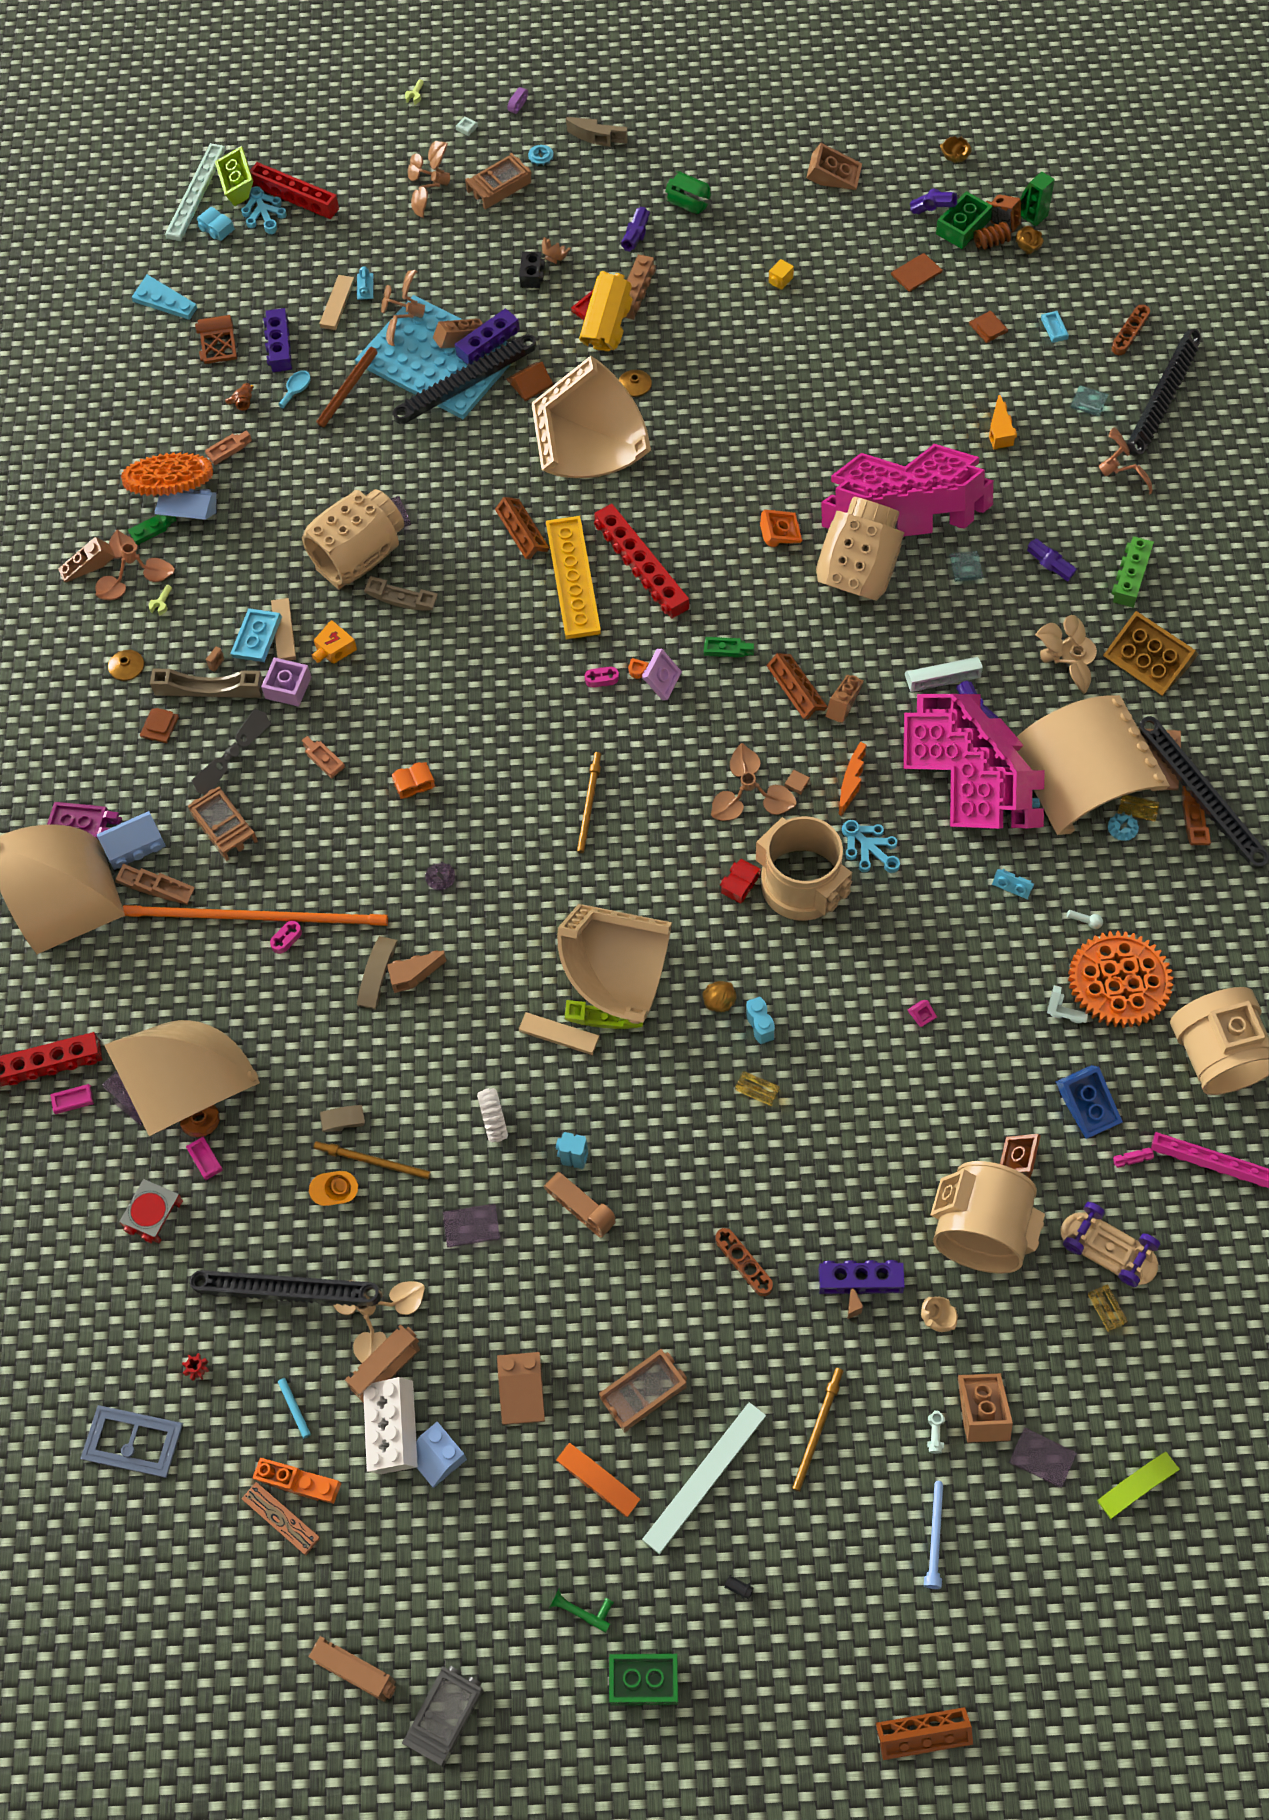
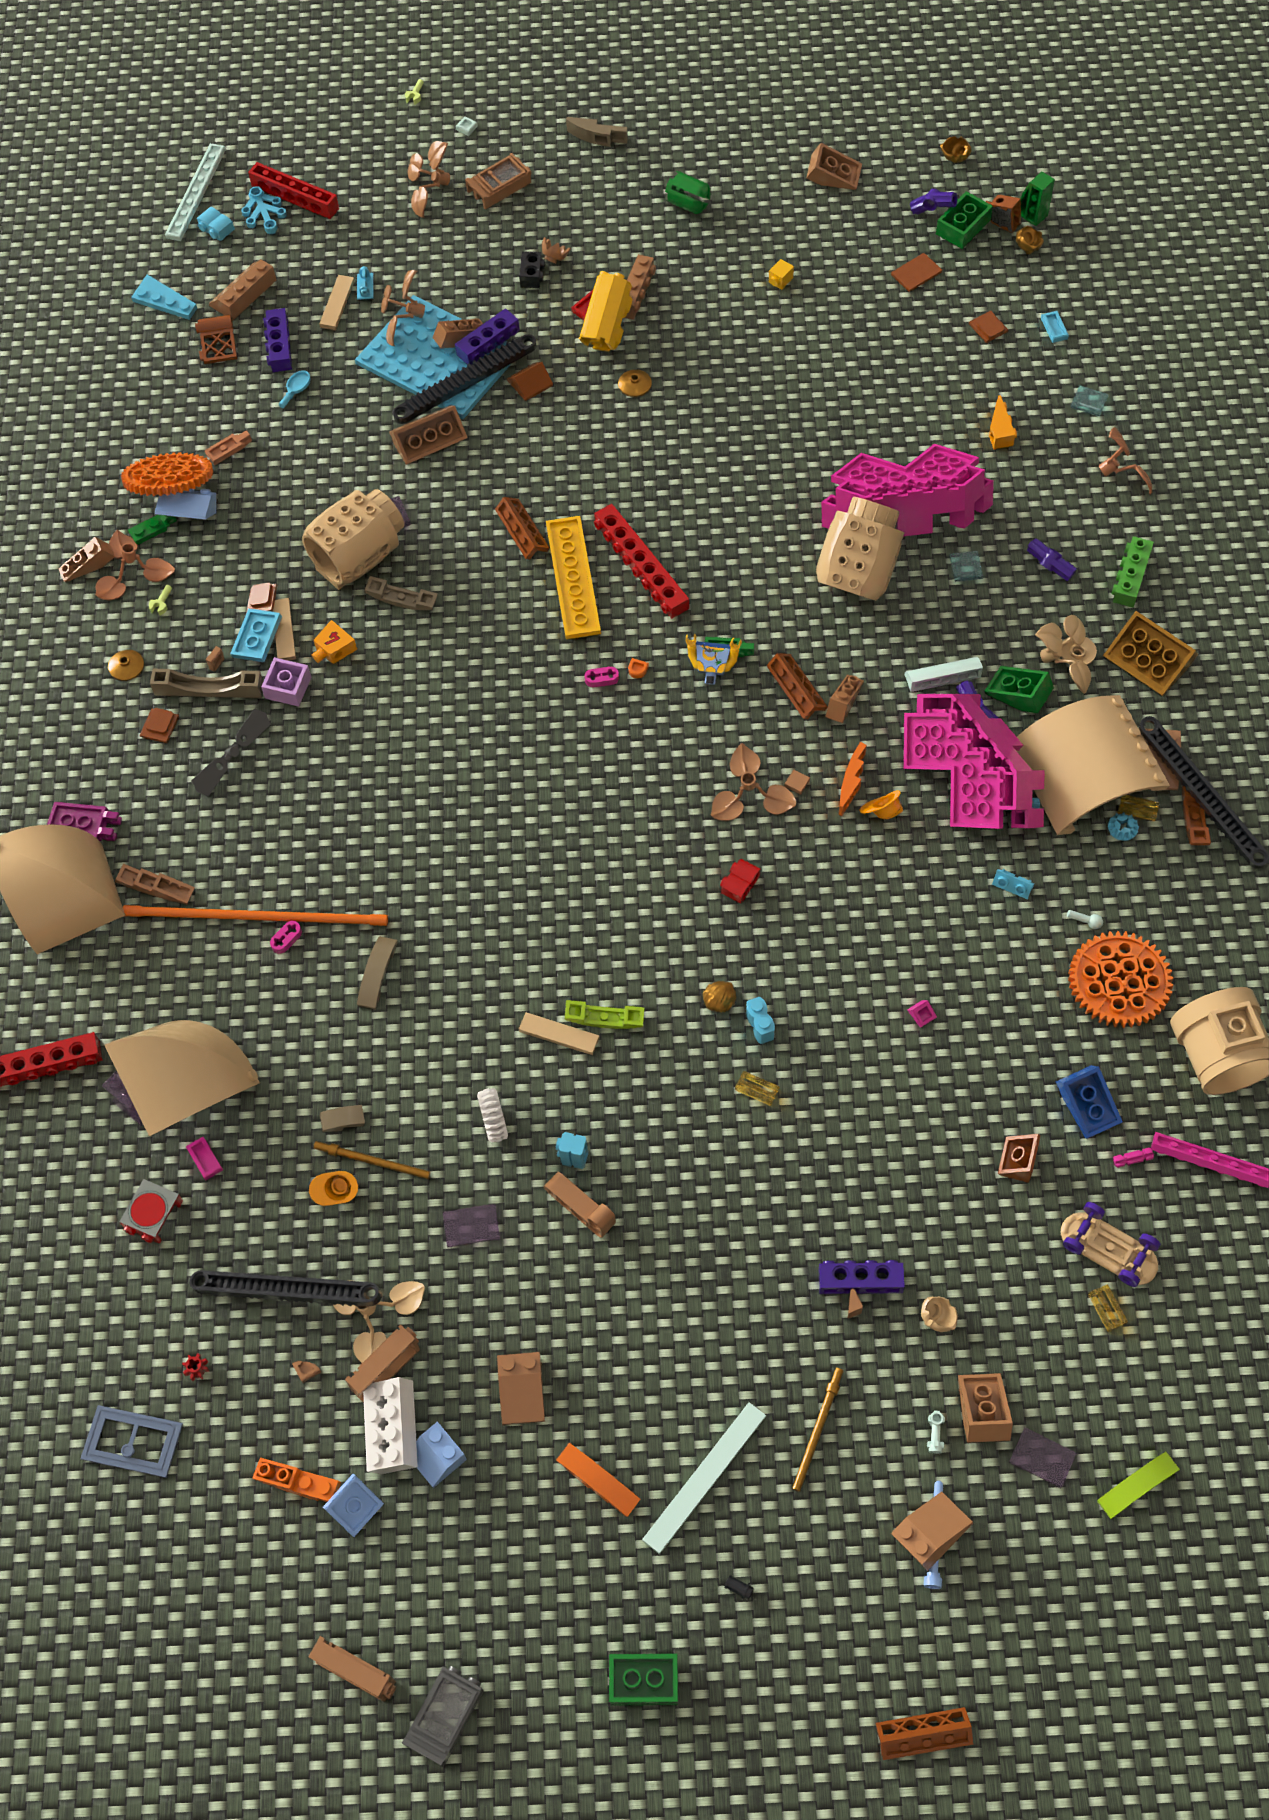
dark pink tile [50,1084,94,1114] -> none
light blue slope [97,811,166,870] -> none
dark orange tile [179,1105,220,1137] -> none
medium nougat door [188,786,258,861] -> none
lime slope [215,146,253,206] -> none
dark orange animal [225,383,254,411] -> none
nougat tile [241,1482,320,1556] -> none
medium azure bar [278,1378,311,1438] -> none
nougat hinge [302,736,345,779] -> none
dark orange axle [316,347,378,427] -> none
medium nougat slope [387,950,446,993] -> none
orange brick [392,762,435,799] -> none
clear purple gear [425,861,455,890] -> none
medium lavender beam [507,87,528,114] -> none
medium azure gear [528,145,553,166] -> none
tan panel [532,356,651,478] -> none
green piece [549,1588,614,1633] -> none
tan panel [557,904,672,1024] -> none
pearl gold bar [577,752,601,853] -> none
door [599,1349,687,1433] -> none
dark purple piece [621,207,650,252] -> none
lavender tile [642,649,682,700] -> none
dark orange beam [715,1228,773,1296] -> none
tan cylinder [756,816,852,921] -> none
orange slope [760,509,802,547] -> none
medium azure plant [842,820,900,873] -> none
tan cylinder [931,1161,1045,1273] -> none
dark orange piece [974,222,1011,250] -> none
light aqua bracket [1047,985,1088,1023] -> none
dark orange beam [1111,305,1150,355] -> none
black gear [1127,328,1201,456] -> none
none -> medium nougat slope [209,259,276,320]
none -> piece [246,583,277,613]
none -> medium nougat tile [292,1361,321,1383]
none -> light blue tile [323,1474,384,1537]
none -> medium nougat slope [389,405,468,464]
none -> torso [685,634,742,685]
none -> light orange piece [859,790,903,819]
none -> medium nougat slope [891,1491,973,1571]
none -> green slope [984,666,1054,713]

